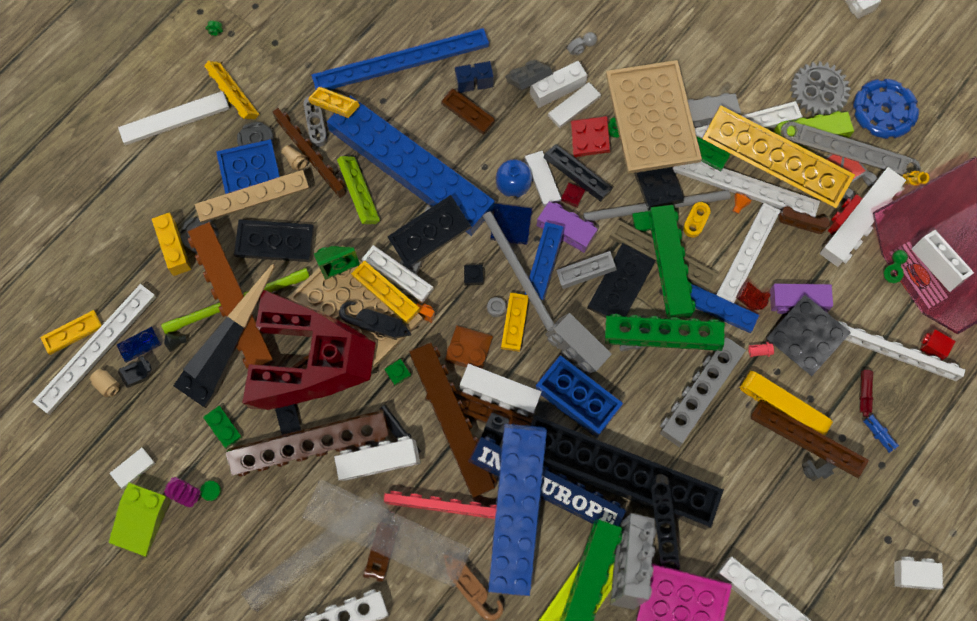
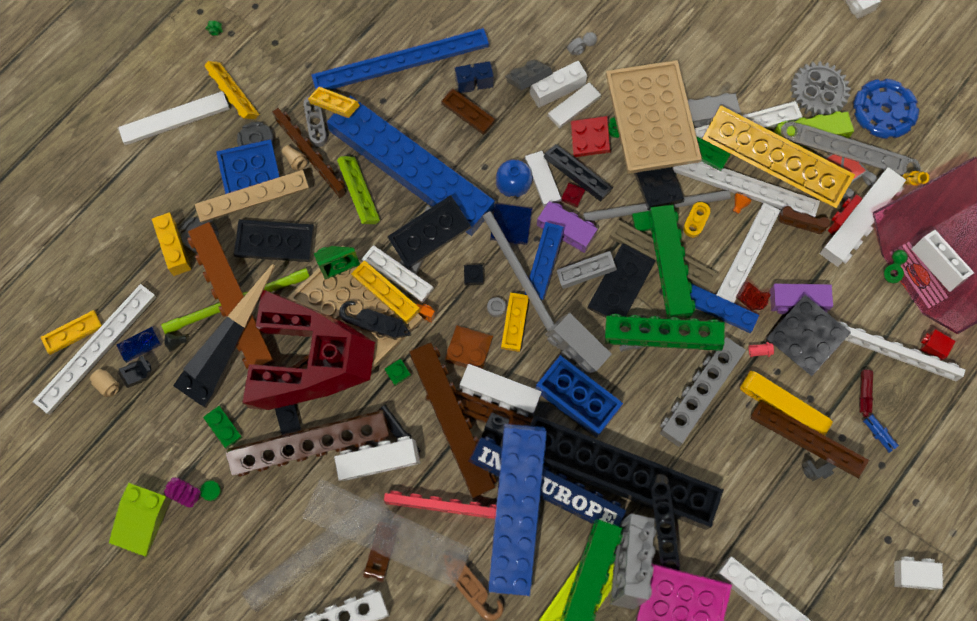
white tile [110,448,156,489] -> none

